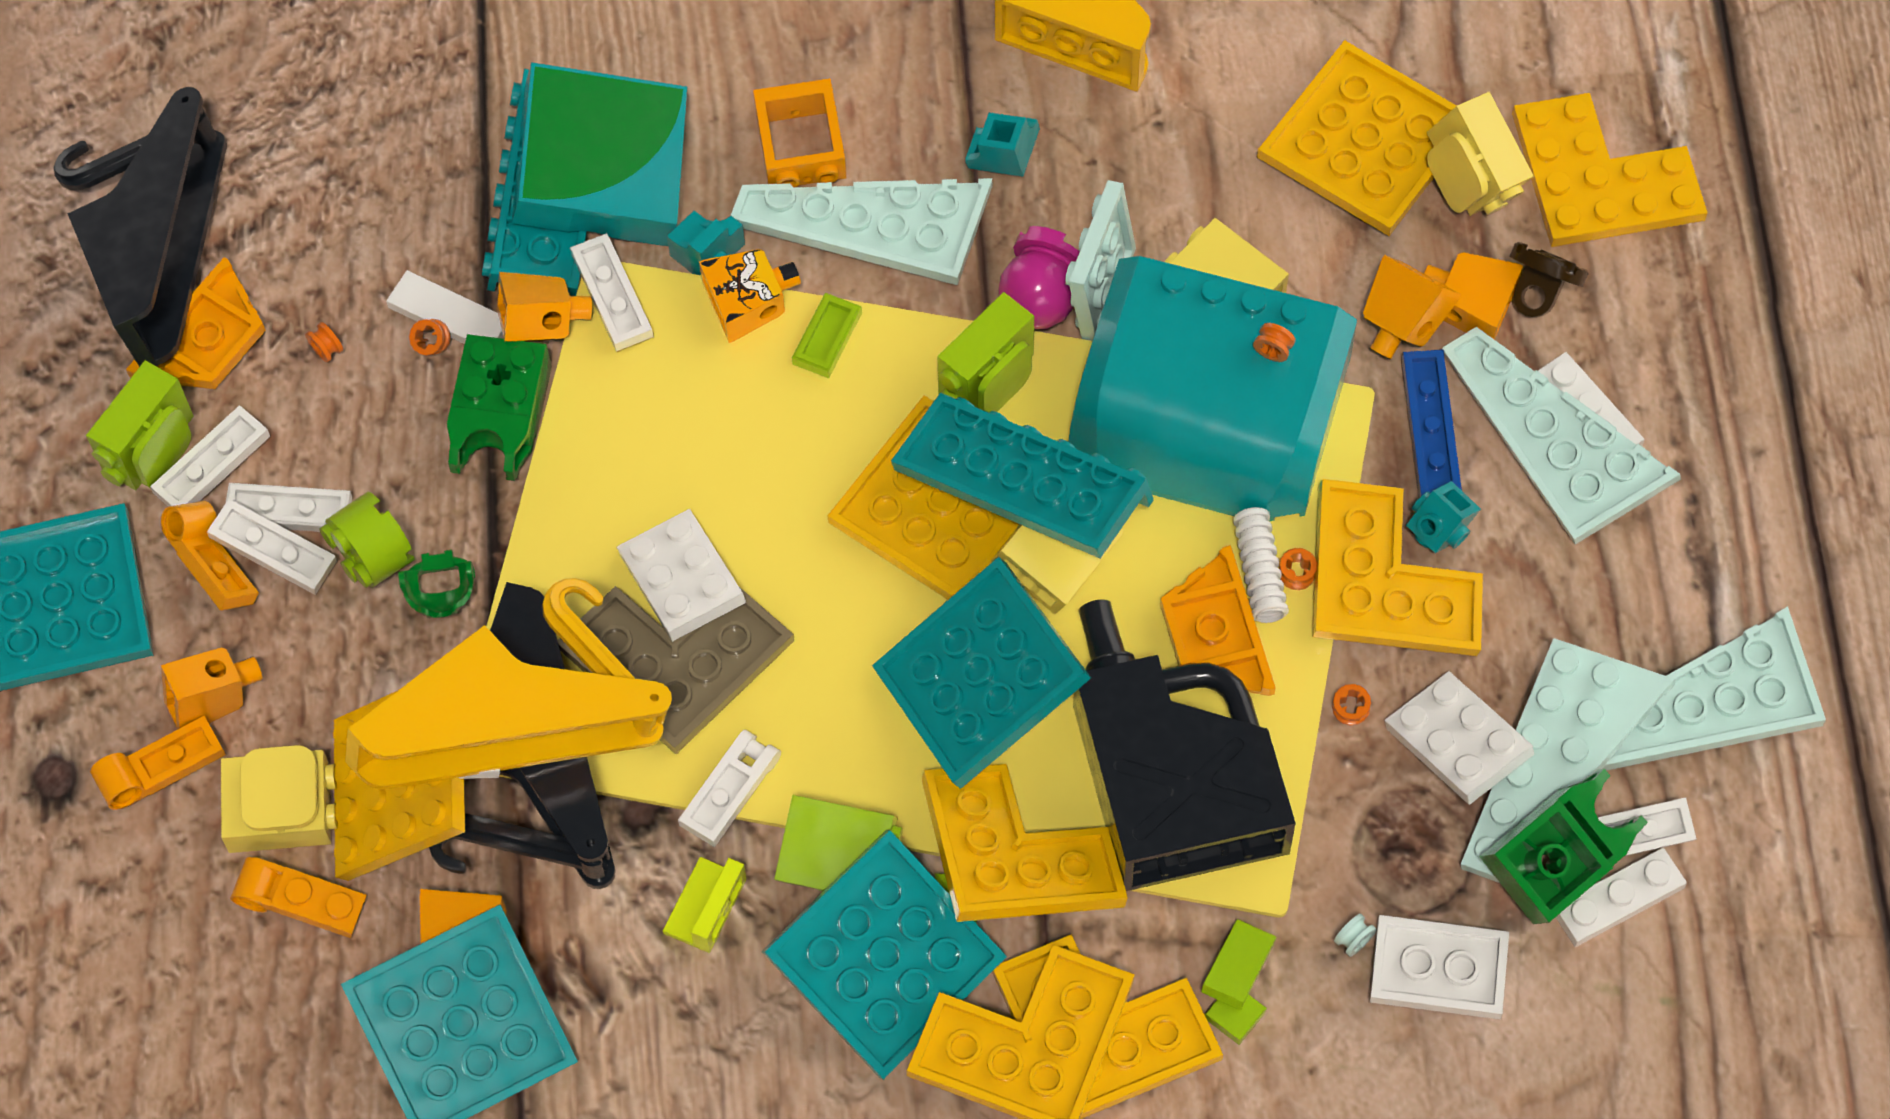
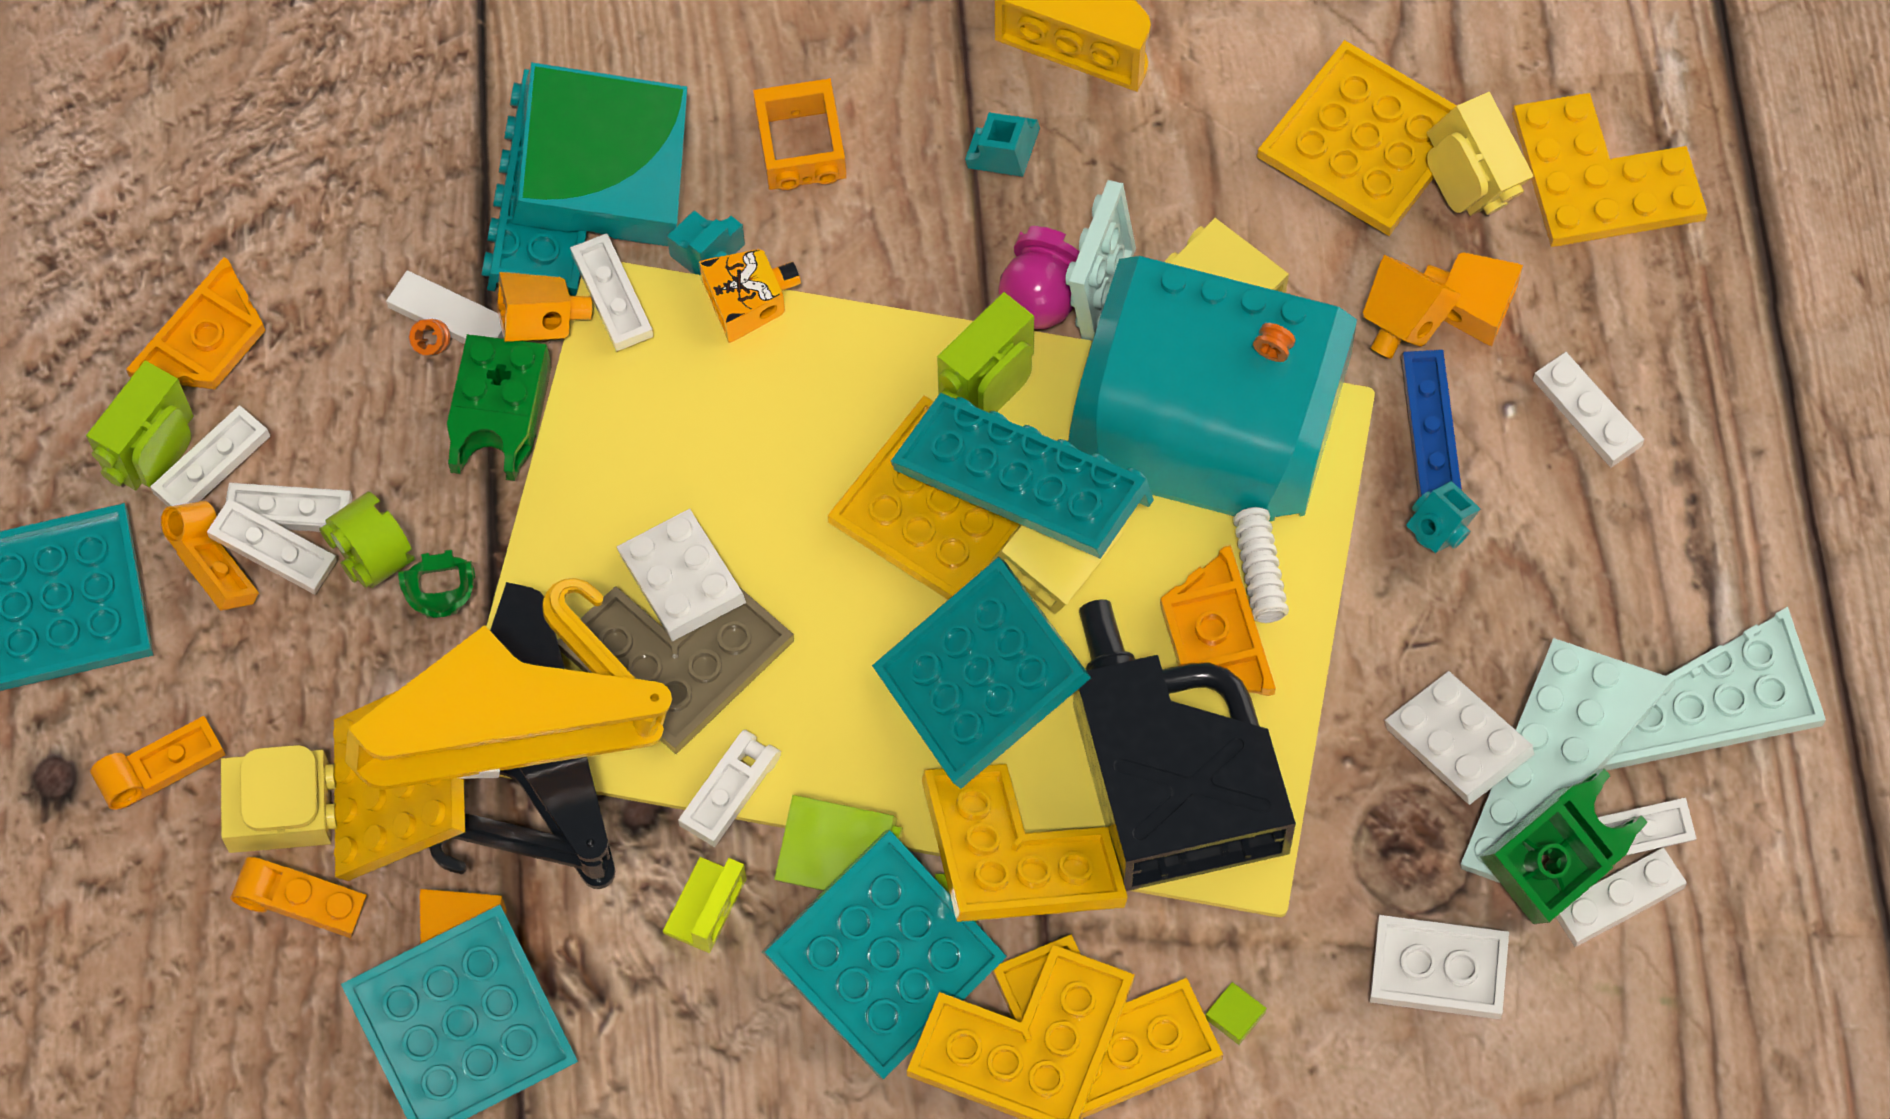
black piece [53,87,227,367] -> none
light orange torso [161,647,263,729] -> none
orange bush [305,322,344,363] -> none
light aqua wing [731,178,992,285] -> none
lime tile [792,293,862,378] -> none
lime tile [1201,919,1276,1010] -> none
orange bush [1279,548,1317,590] -> none
yellow plate [1313,479,1483,656] -> none
orange bush [1332,684,1371,725] -> none
light aqua bush [1334,914,1377,957] -> none
light aqua wing [1442,327,1681,545] -> none
dark brown tile [1509,242,1589,317] -> none

